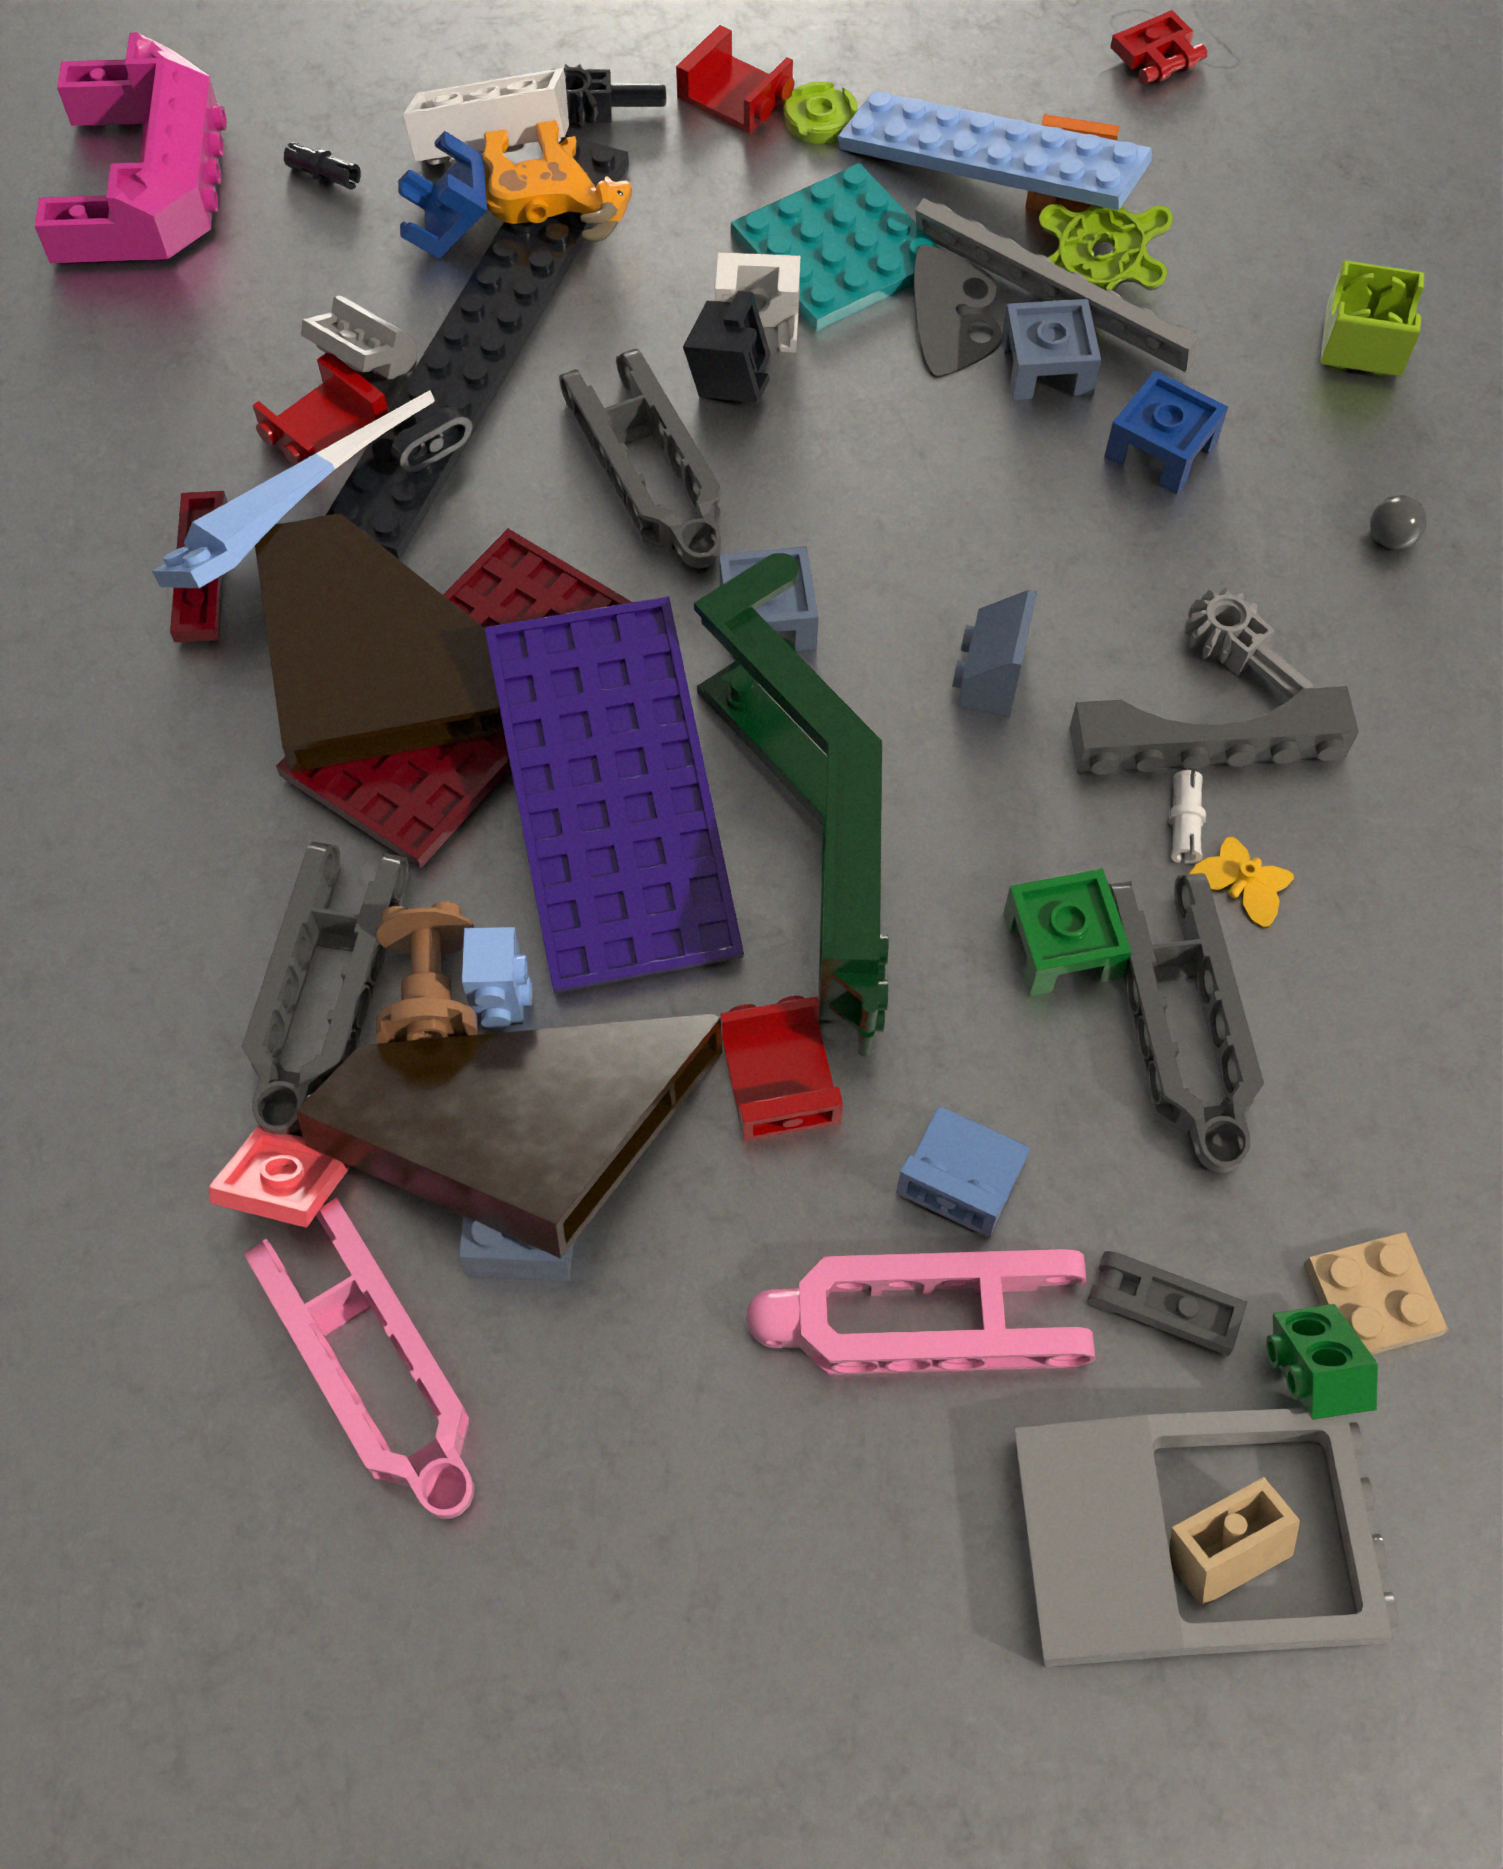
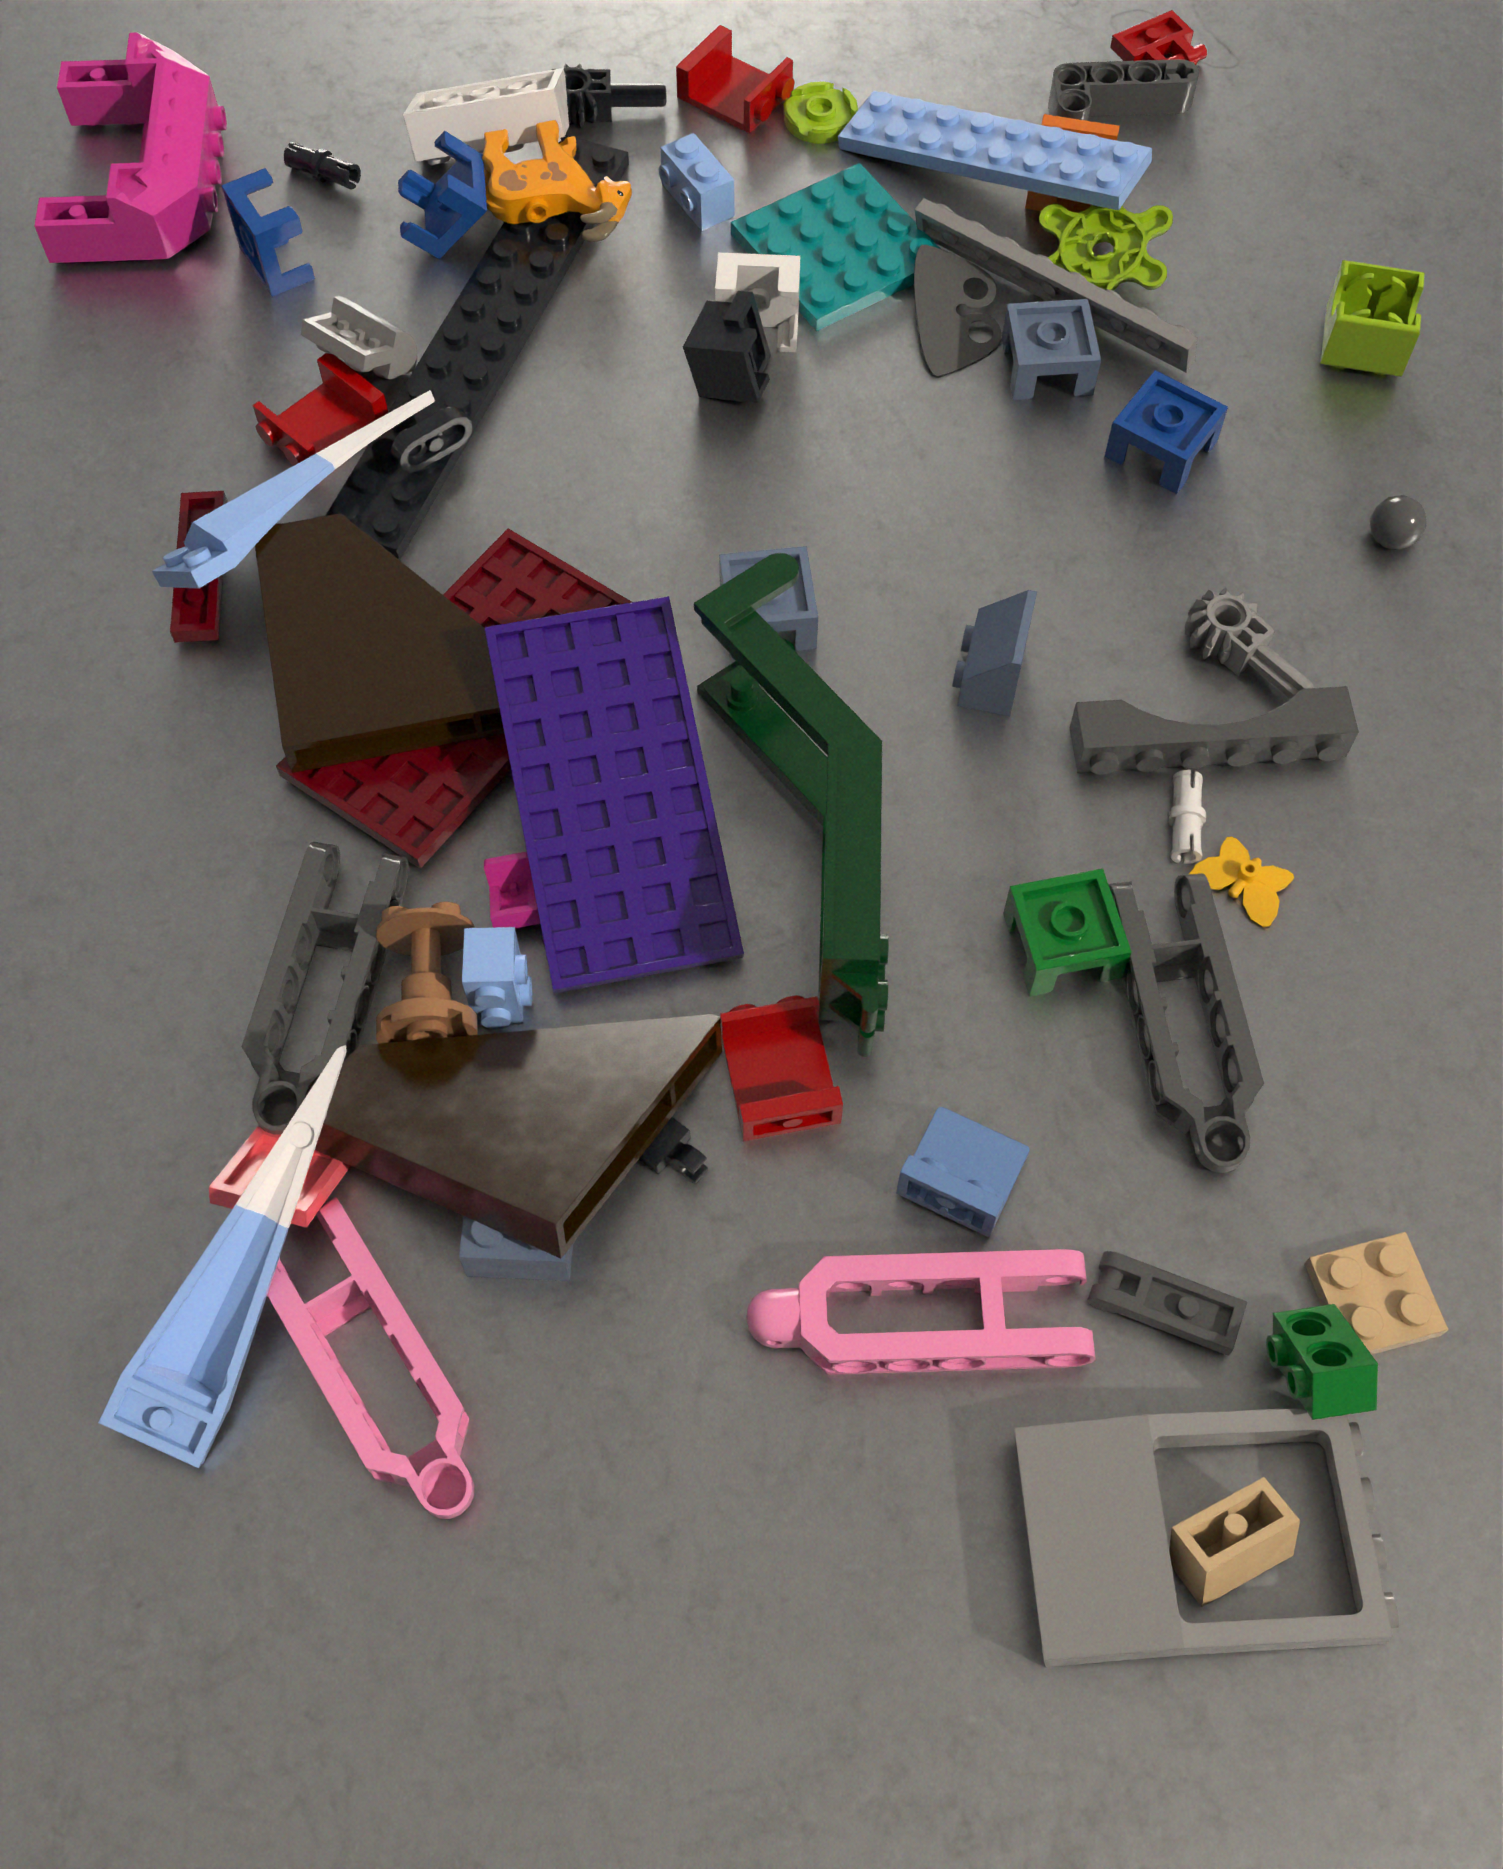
dark grey piece [559,348,721,569] -> none
none -> light blue plate [98,1045,347,1468]
none -> blue panel [221,168,315,297]
none -> dark pink bracket [484,852,540,929]
none -> black plate [639,1117,708,1184]
none -> light blue brick [658,133,735,231]
none -> dark grey beam [1048,59,1199,121]

